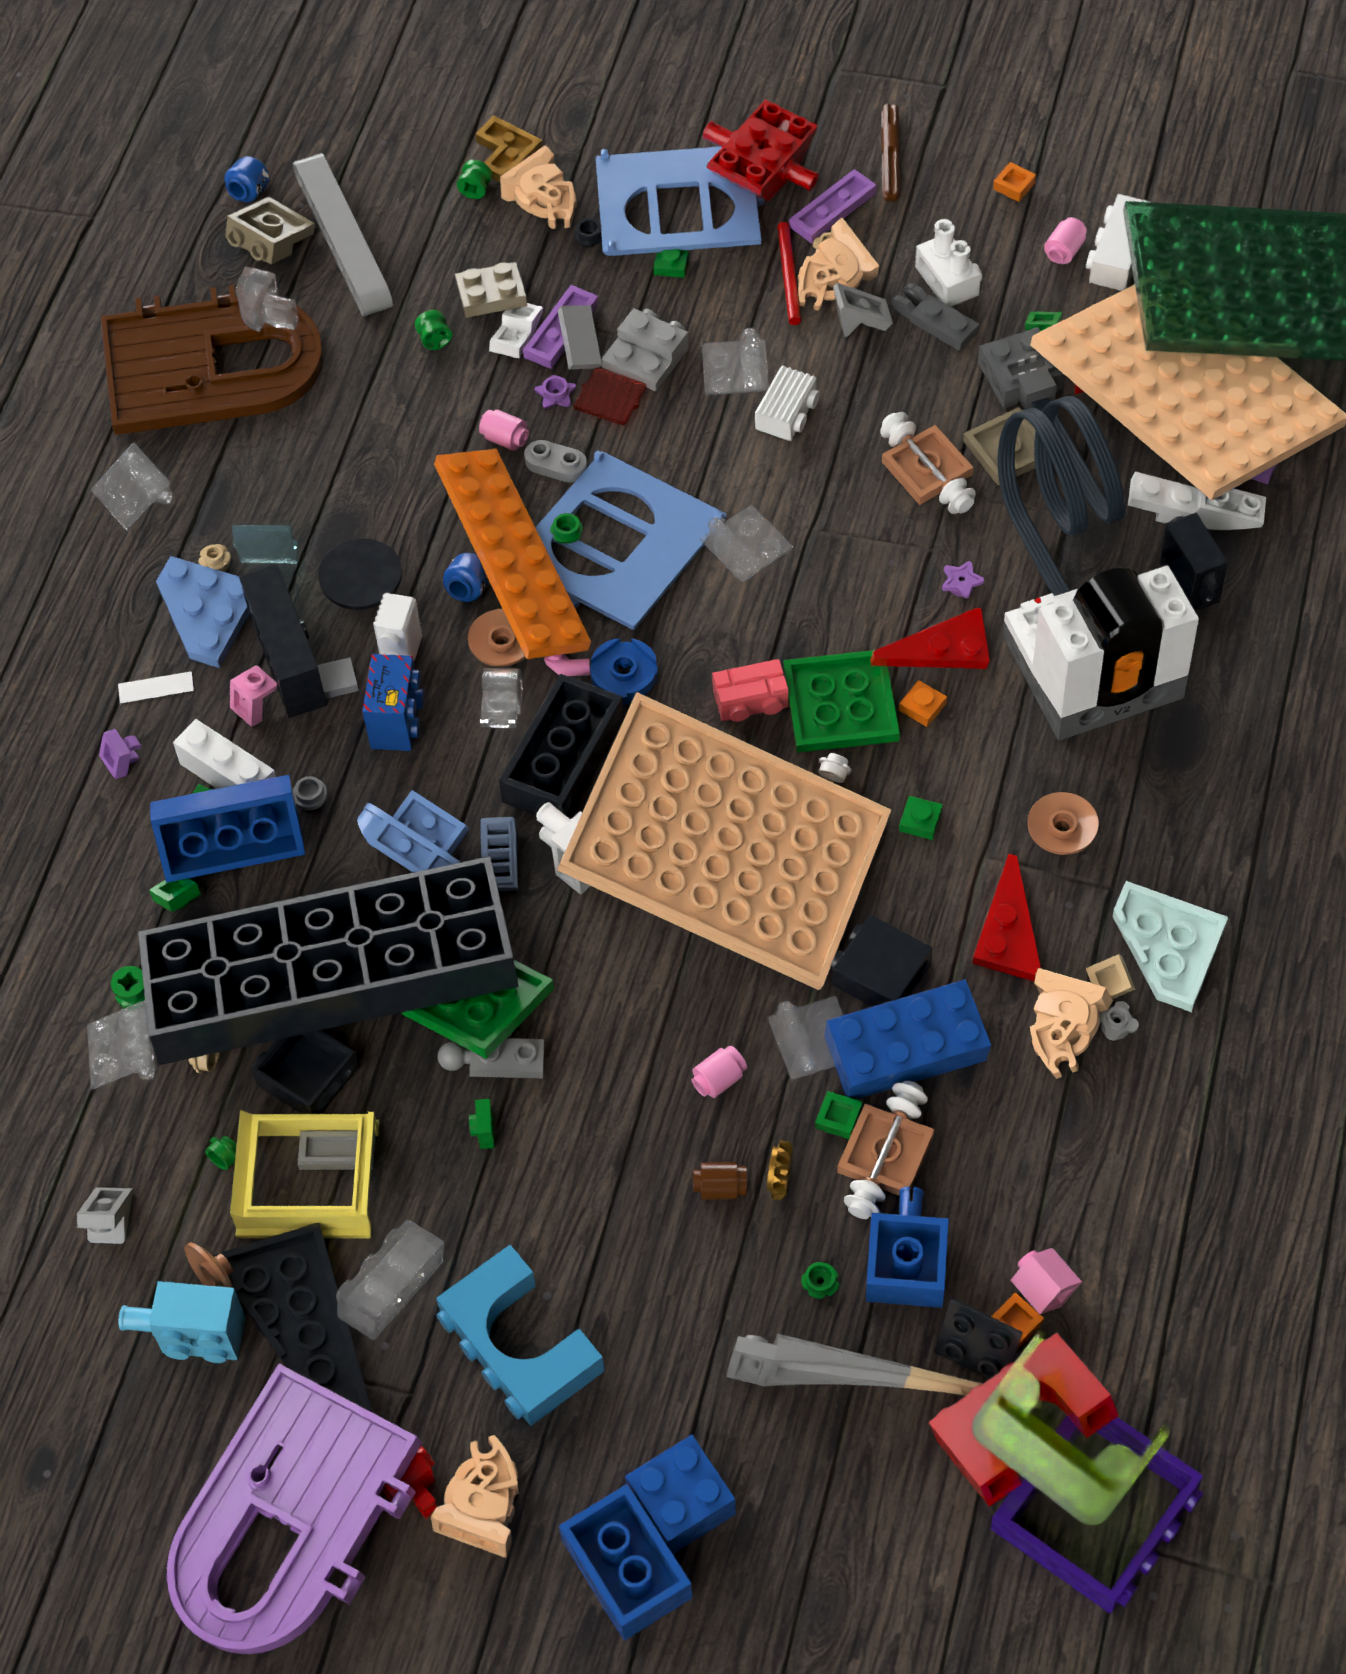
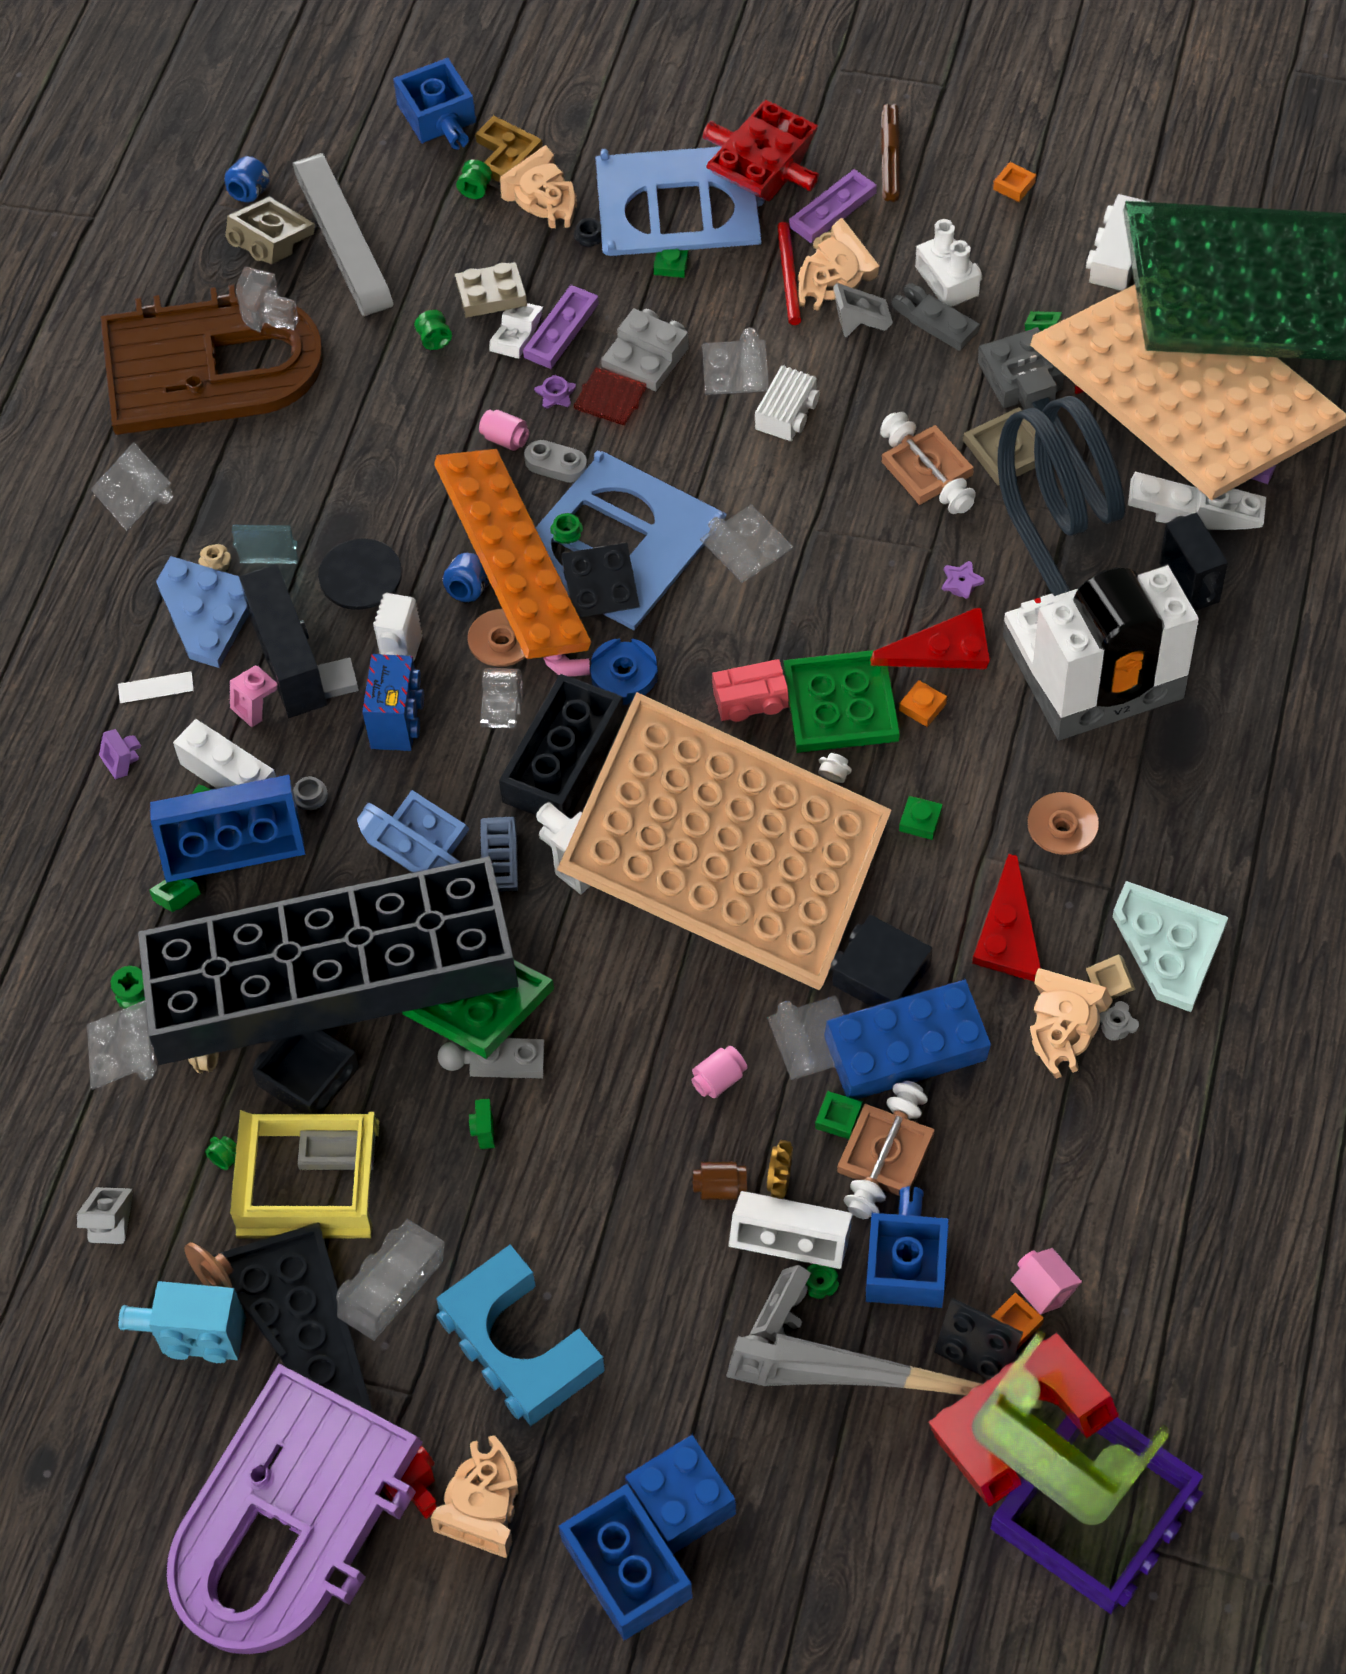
light grey tile [558,305,602,369] -> none
bright pink brick [1044,218,1087,264] -> none
none -> blue brick [393,58,476,150]
none -> black hinge [561,542,640,618]
none -> white brick [729,1191,853,1269]
none -> light grey plate [749,1265,811,1343]

